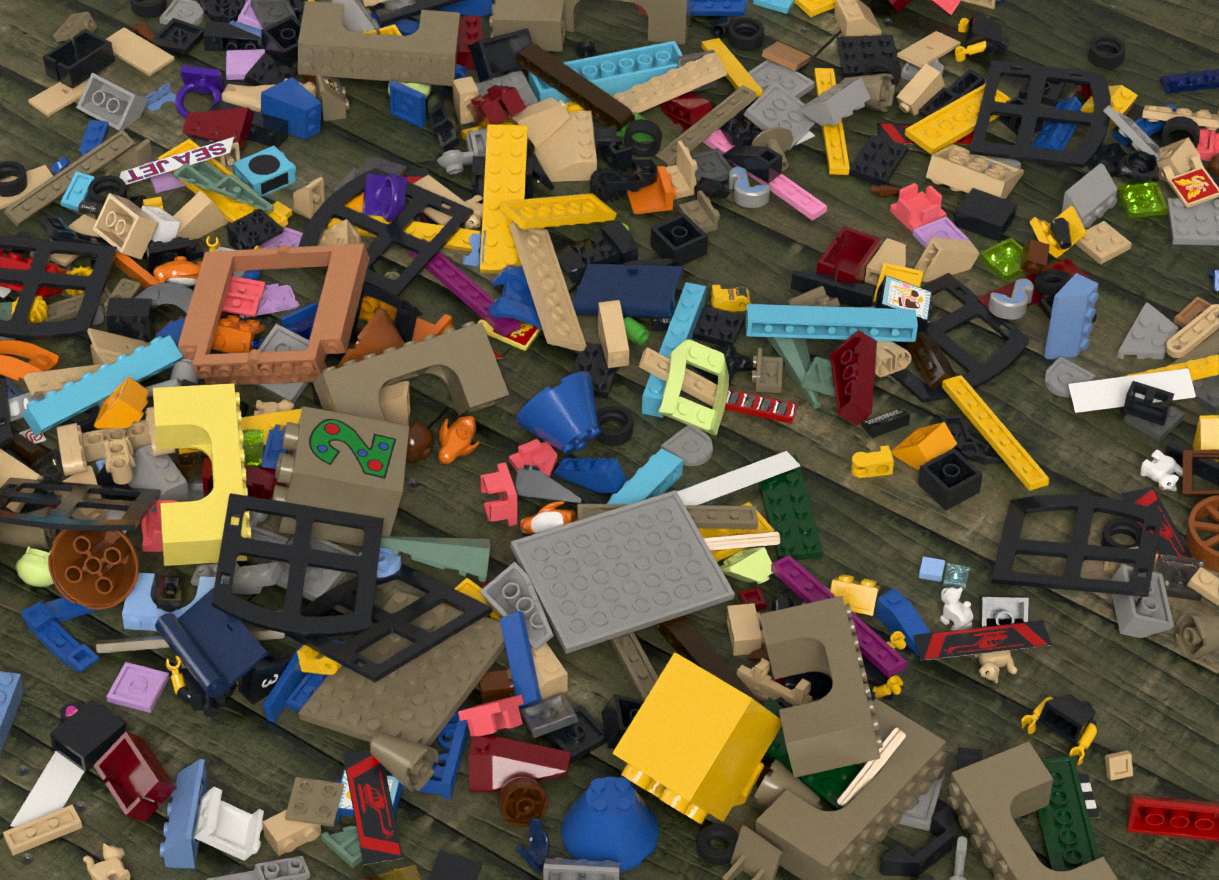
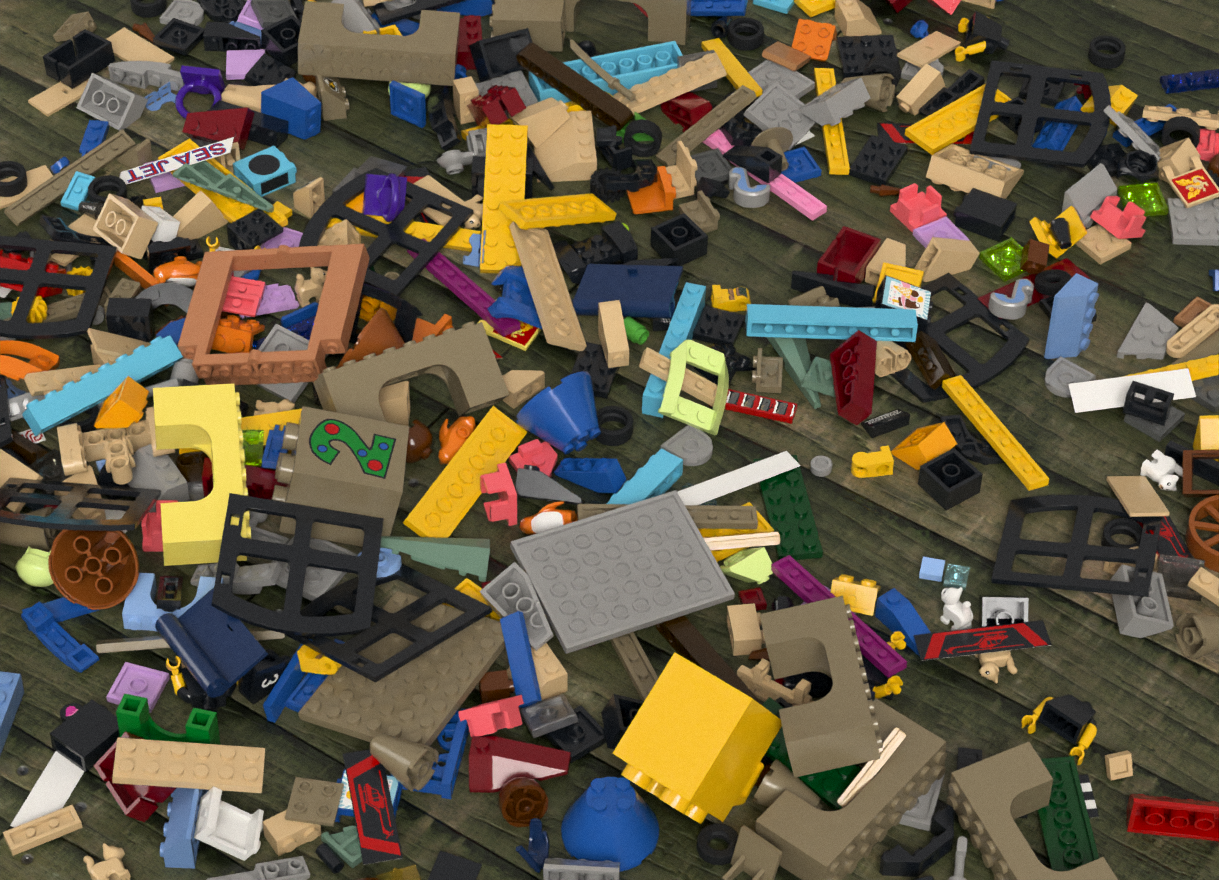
none -> light grey slope [108,61,184,91]
none -> tan plate [112,738,265,793]
none -> green arch [116,694,221,745]
none -> tan animal [295,267,327,308]
none -> black piece [315,843,344,874]
none -> yellow plate [403,406,527,538]
none -> tan slope [502,370,545,409]
none -> dark tan sword [570,39,636,101]
none -> blue tile [781,147,822,183]
none -> orange bracket [792,19,837,62]
none -> light grey tile [810,456,832,477]
none -> blue tile [910,20,929,39]
none -> coral panel [1090,196,1146,239]
none -> tan piece [1106,476,1169,517]

